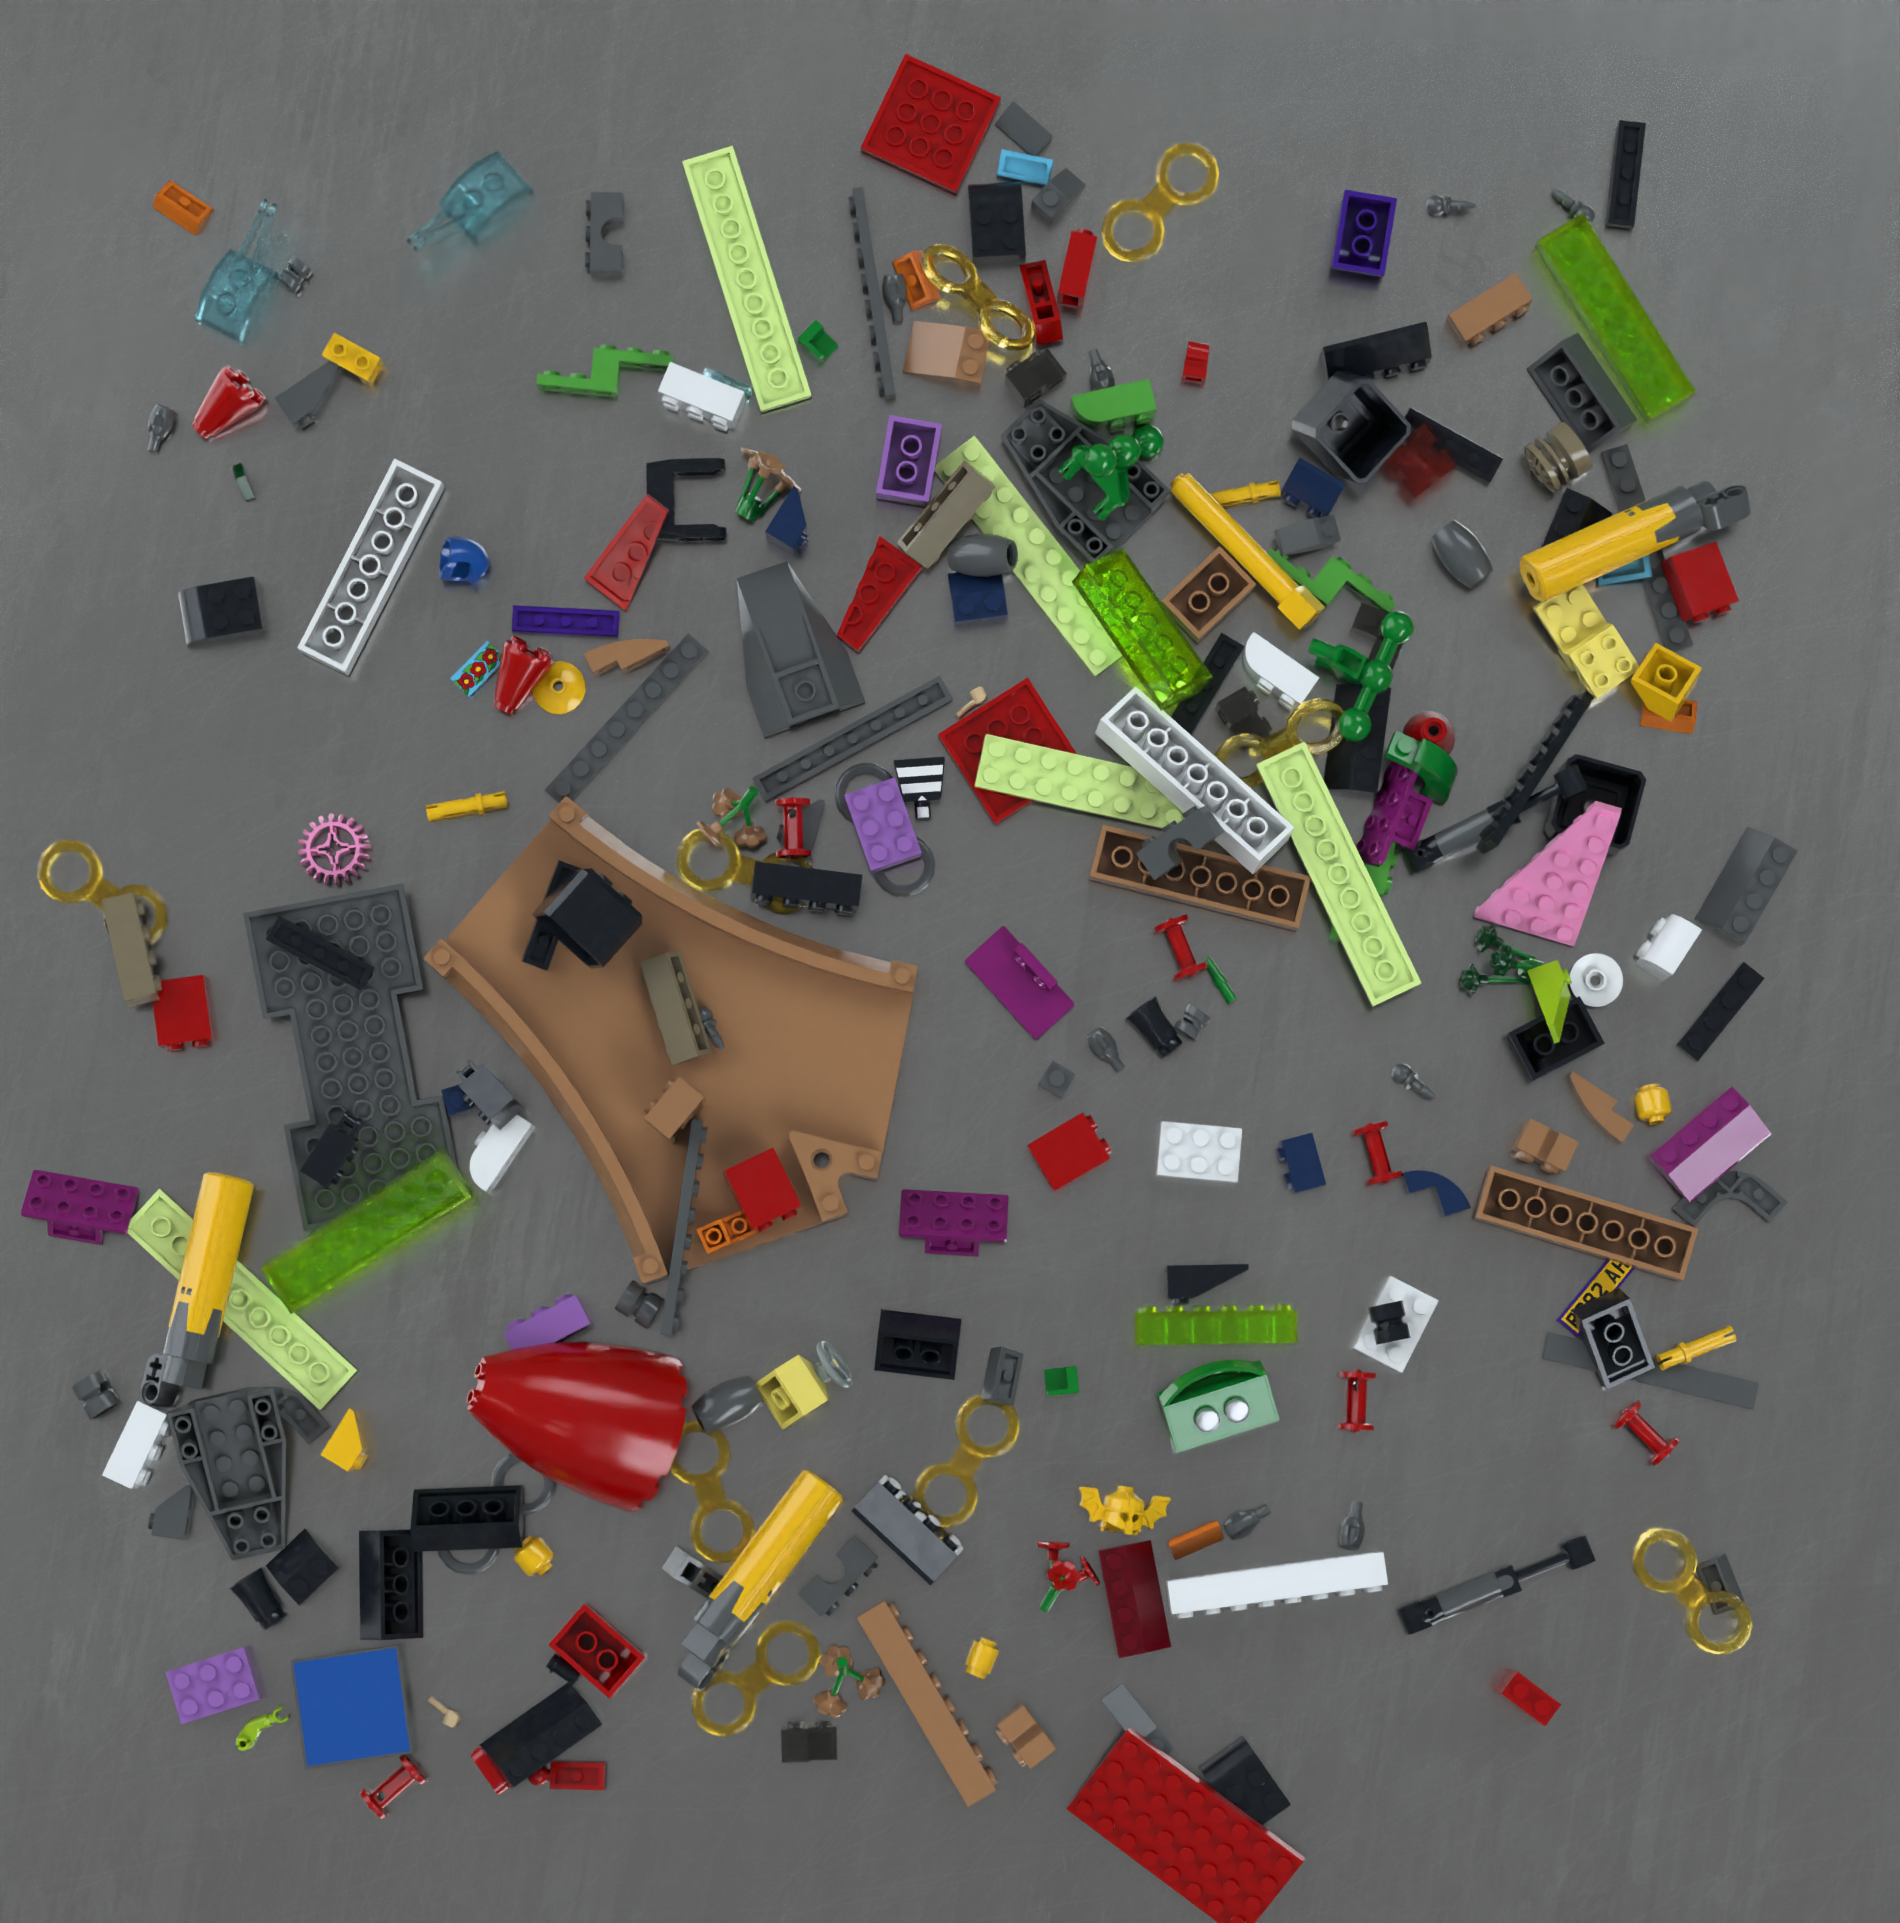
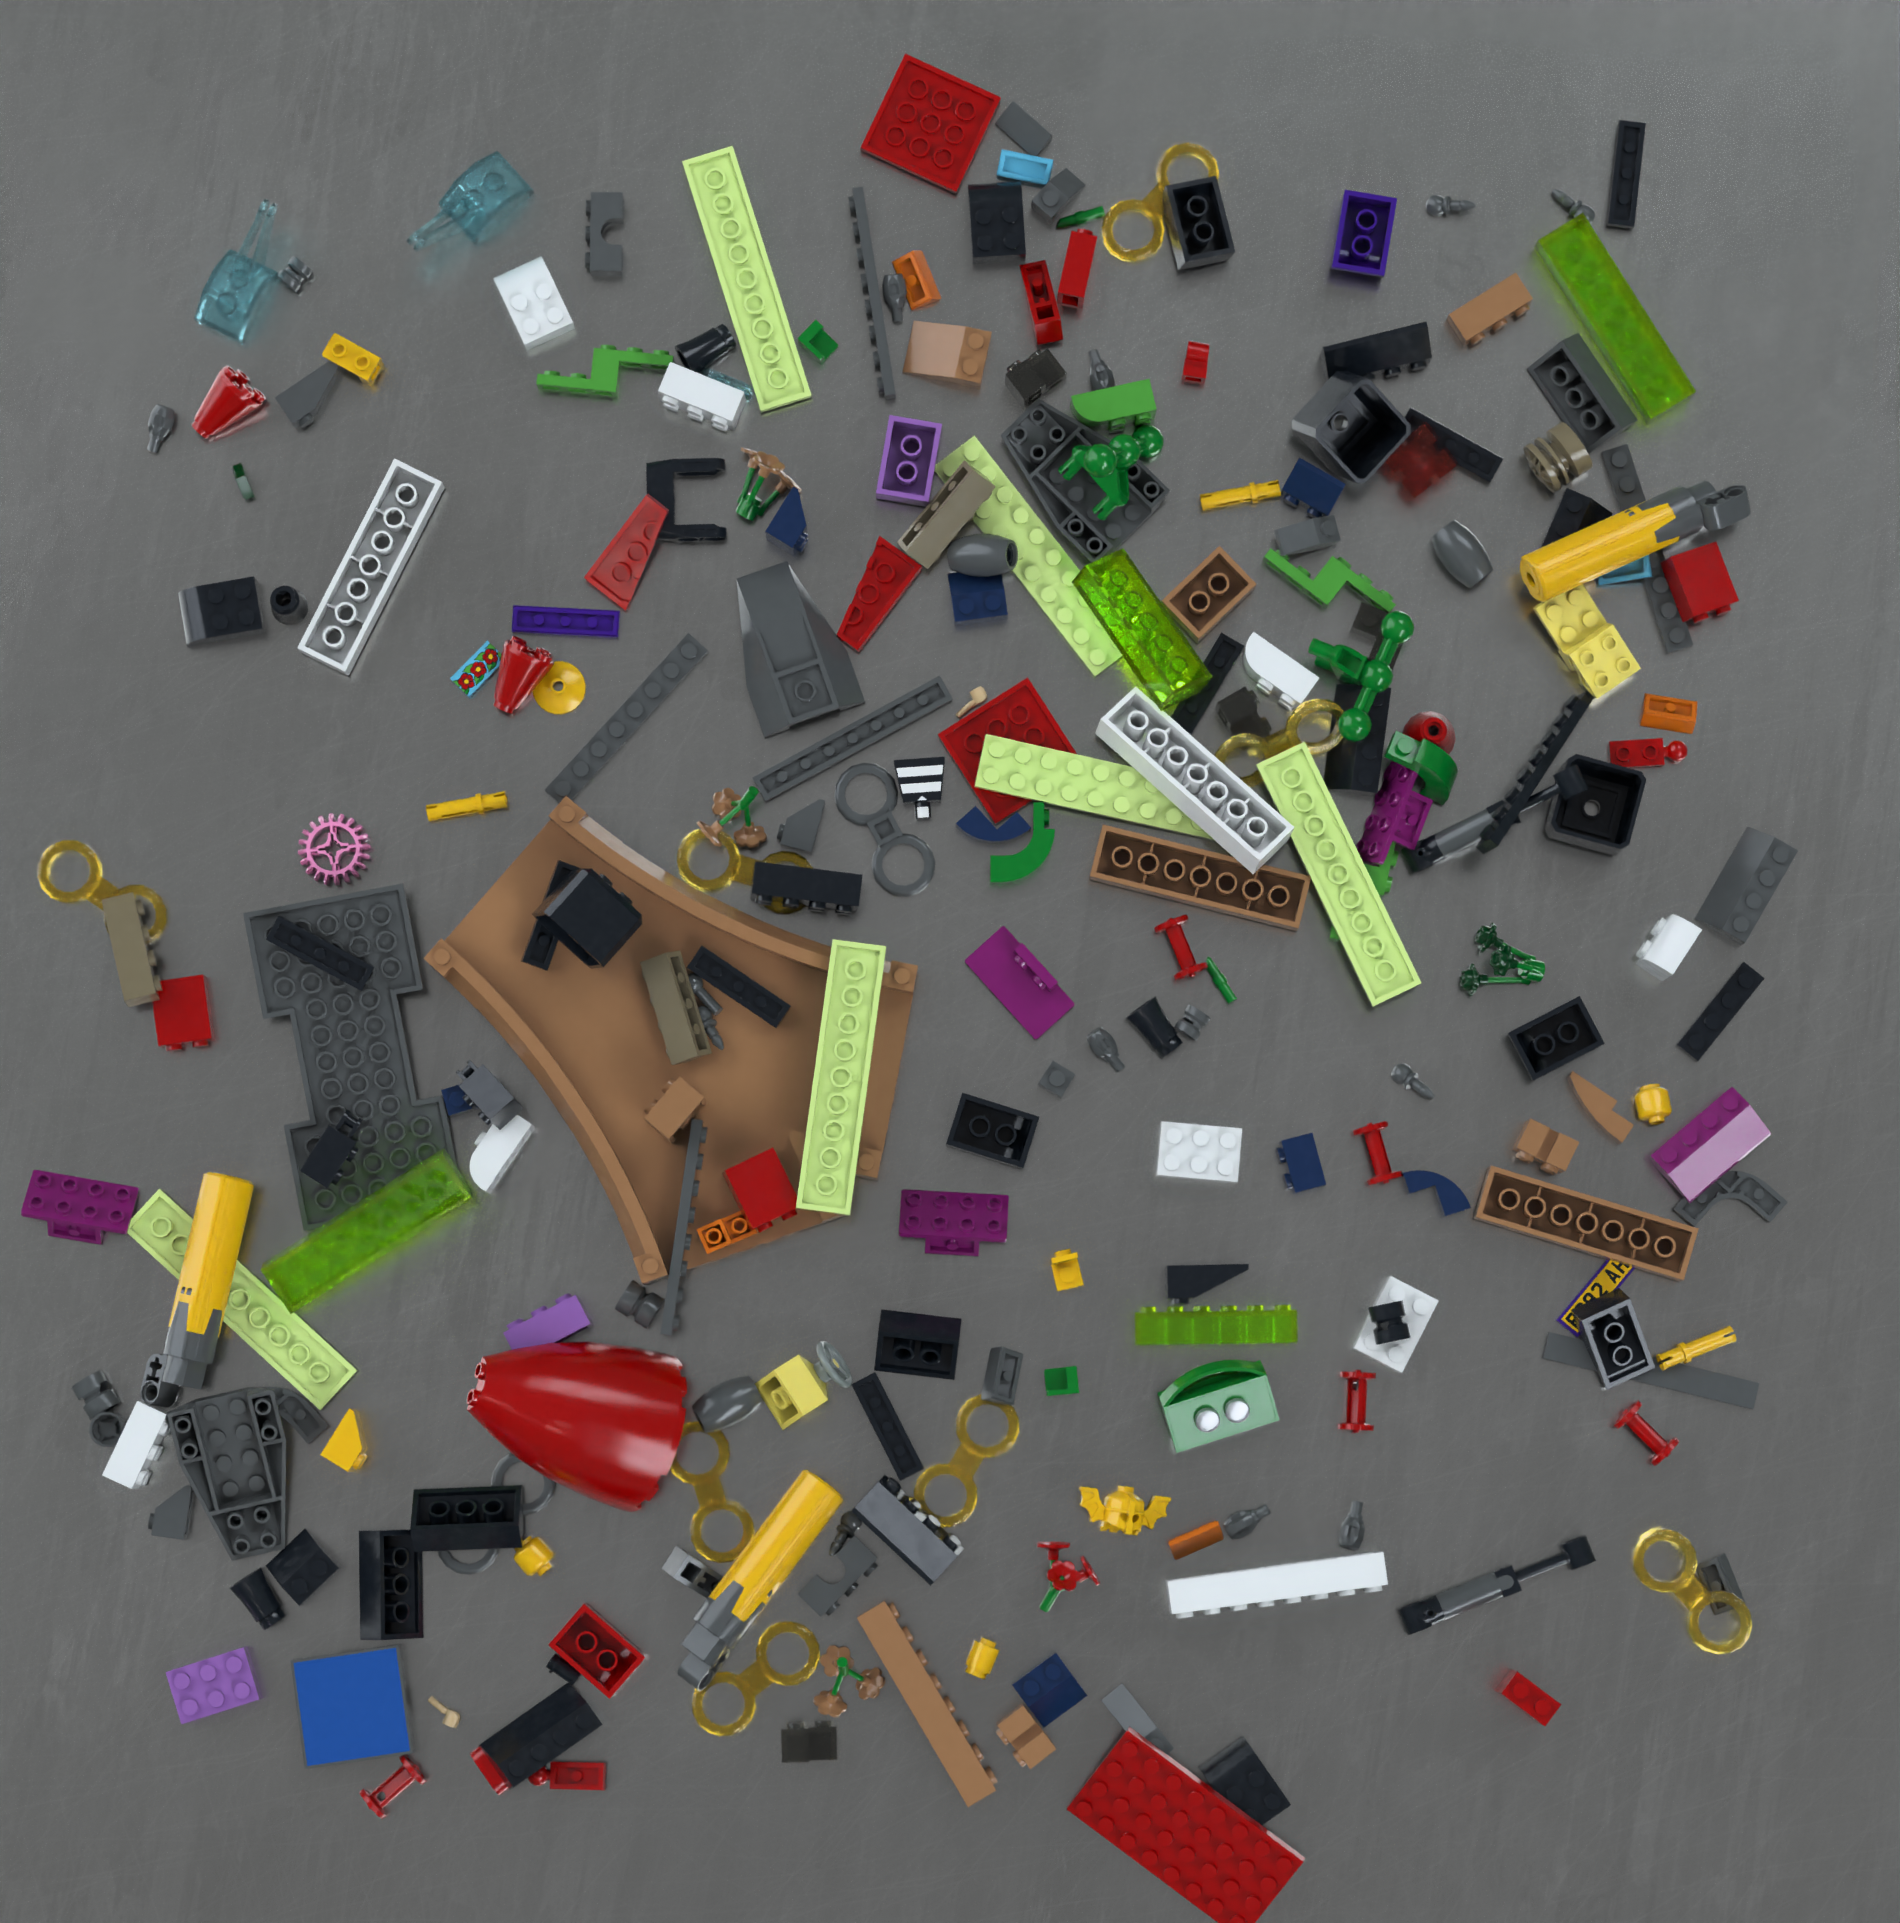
orange slope [152,180,213,235] -> none
lime arm [235,1705,290,1751] -> none
blue piece [439,536,490,584] -> none
medium nougat slope [583,639,670,676] -> none
red hose [775,797,812,860] -> none
medium lavender brick [844,777,922,874] -> none
clear yellow bar [921,244,1034,351] -> none
red brick [1027,1112,1112,1192] -> none
dark red slope [1098,1540,1171,1658] -> none
dark grey arch [1136,805,1224,880] -> none
yellow brick [1170,473,1326,630] -> none
bright pink wing [1474,801,1622,946] -> none
lime slope [1527,960,1572,1044] -> none
white dish [1570,953,1623,1007] -> none
yellow slope [1630,642,1702,722] -> none
none -> dark grey wheel [89,1412,128,1447]
none -> black plant [270,586,308,625]
none -> white brick [493,256,575,351]
none -> black plant [675,324,736,373]
none -> black plate [687,946,791,1028]
none -> dark grey bar [688,973,723,1016]
none -> yellowish green plate [796,939,887,1216]
none -> dark grey bar [829,1511,862,1556]
none -> black plate [851,1372,924,1481]
none -> black brick [946,1093,1039,1169]
none -> dark blue brick [955,806,1031,844]
none -> green arch [990,802,1055,885]
none -> dark blue slope [1012,1652,1087,1728]
none -> yellow bracket [1050,1249,1084,1292]
none -> green piece [1056,206,1105,229]
none -> black brick [1163,176,1235,270]
none -> red plate [1609,738,1688,768]

